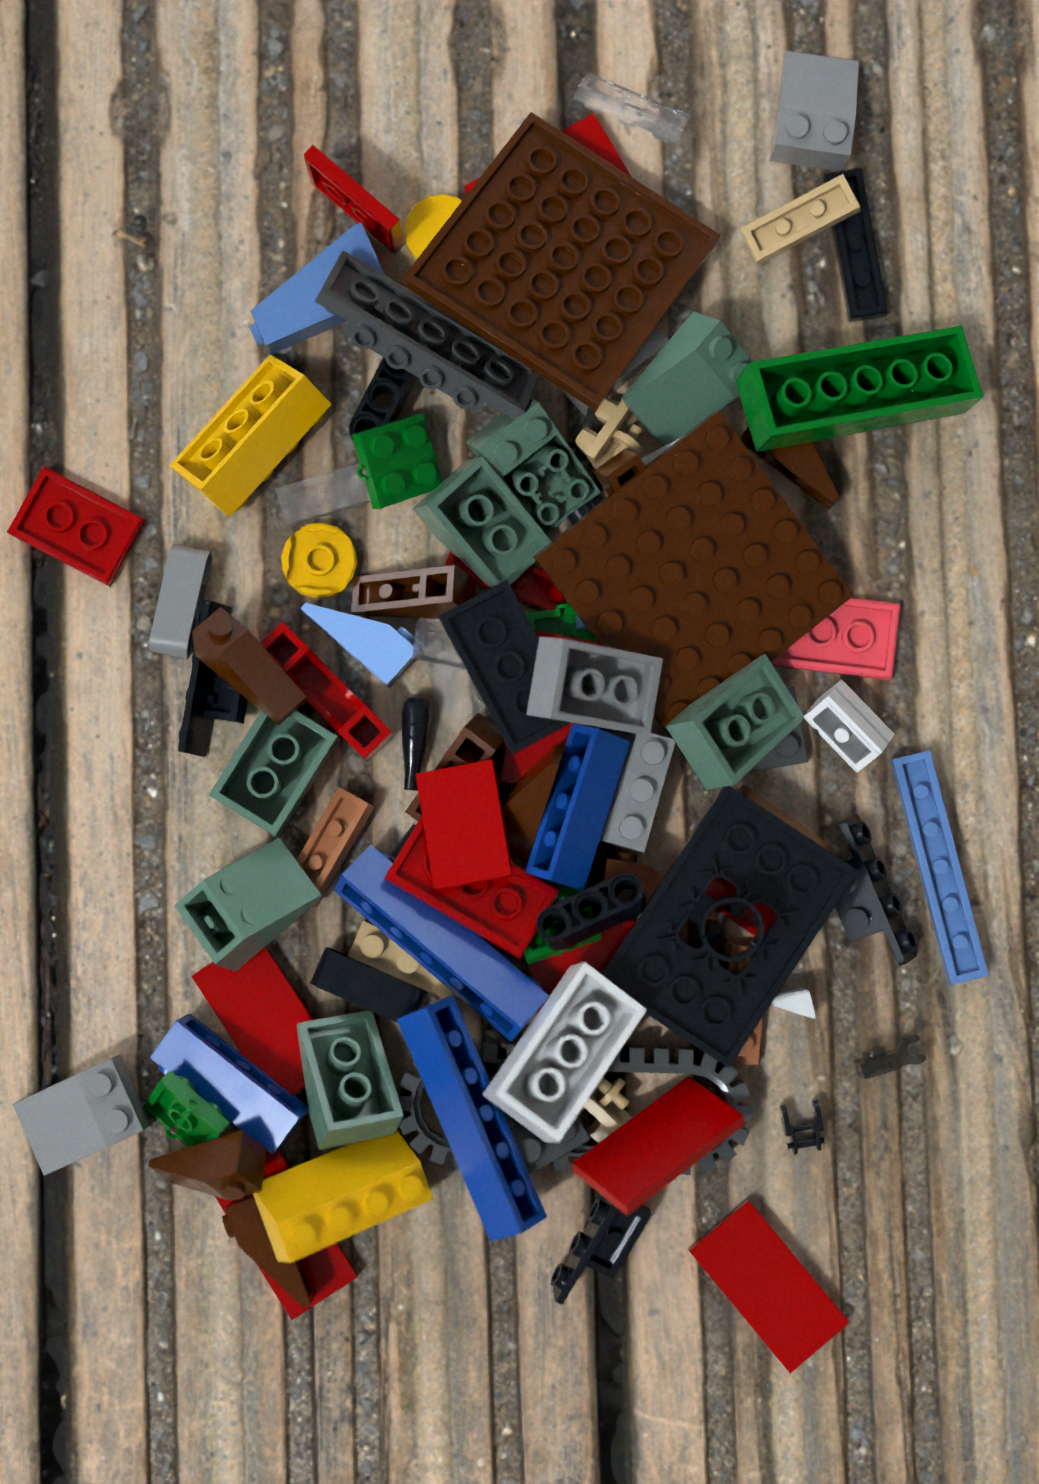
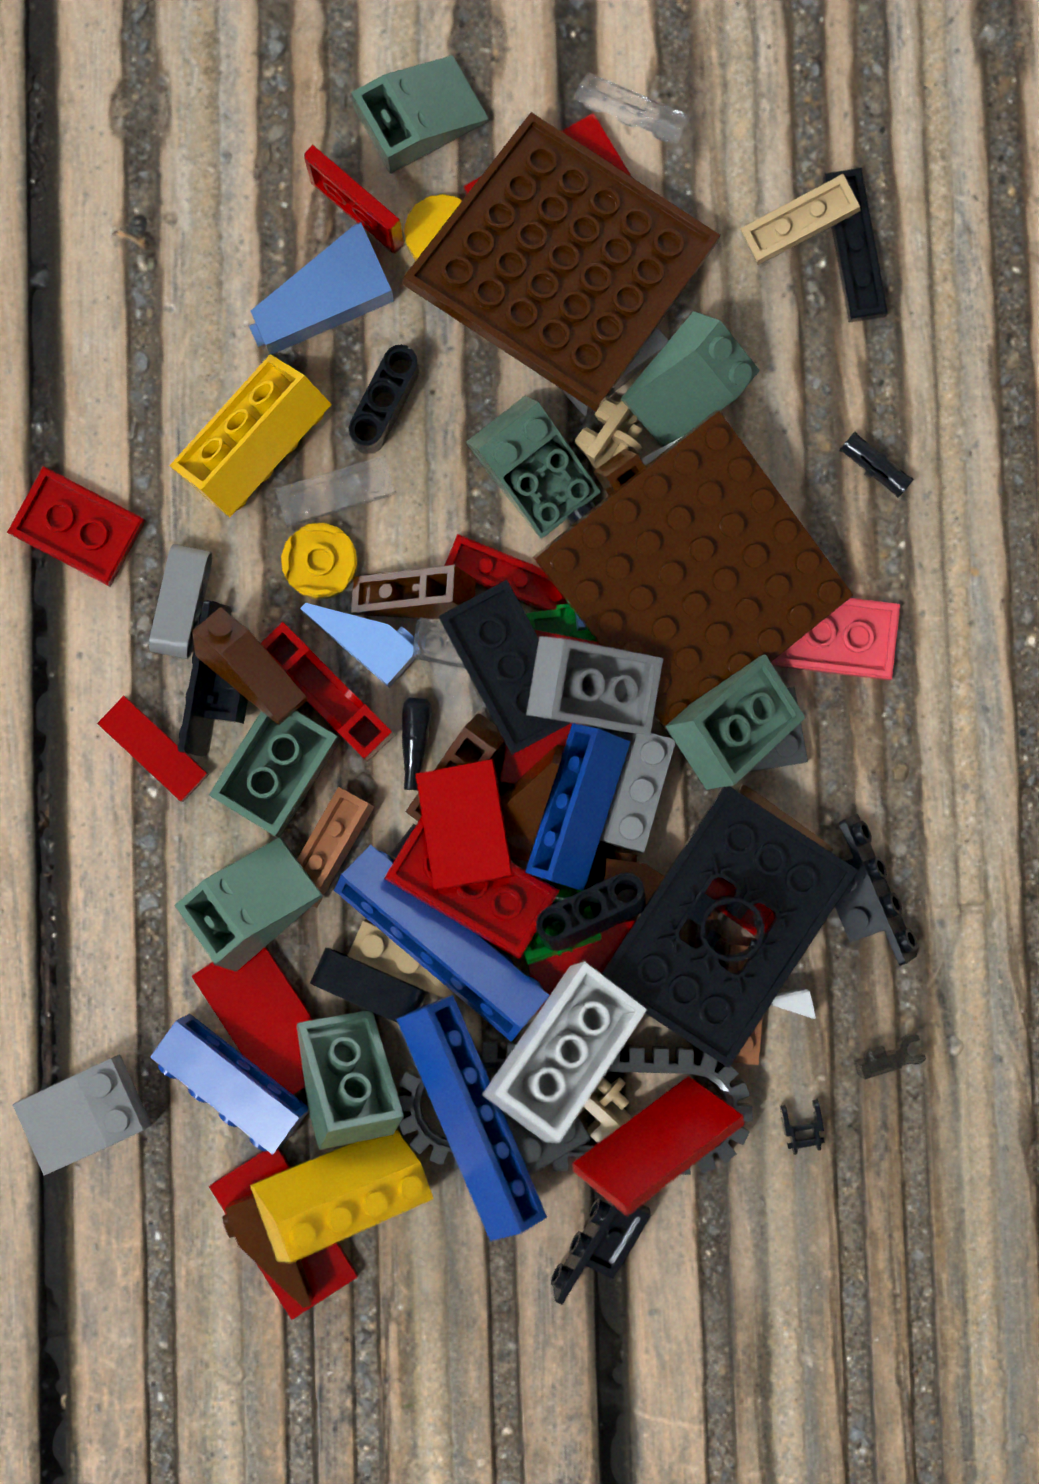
green plate [142,1070,230,1147] -> none
reddish brown slope [149,1130,267,1200] -> none
dark grey plate [314,250,539,419] -> none
green plate [352,413,442,509] -> none
sand green slope [413,455,551,588] -> none
red tile [688,1199,850,1374] -> none
green brick [736,326,983,452] -> none
reddish brown slope [740,426,839,510] -> none
light grey slope [769,50,859,171] -> none
white brick [803,679,895,773] -> none
medium blue plate [890,750,989,985] -> none
none -> red tile [97,695,209,802]
none -> sand green slope [351,55,489,174]
none -> black pin [839,431,914,498]

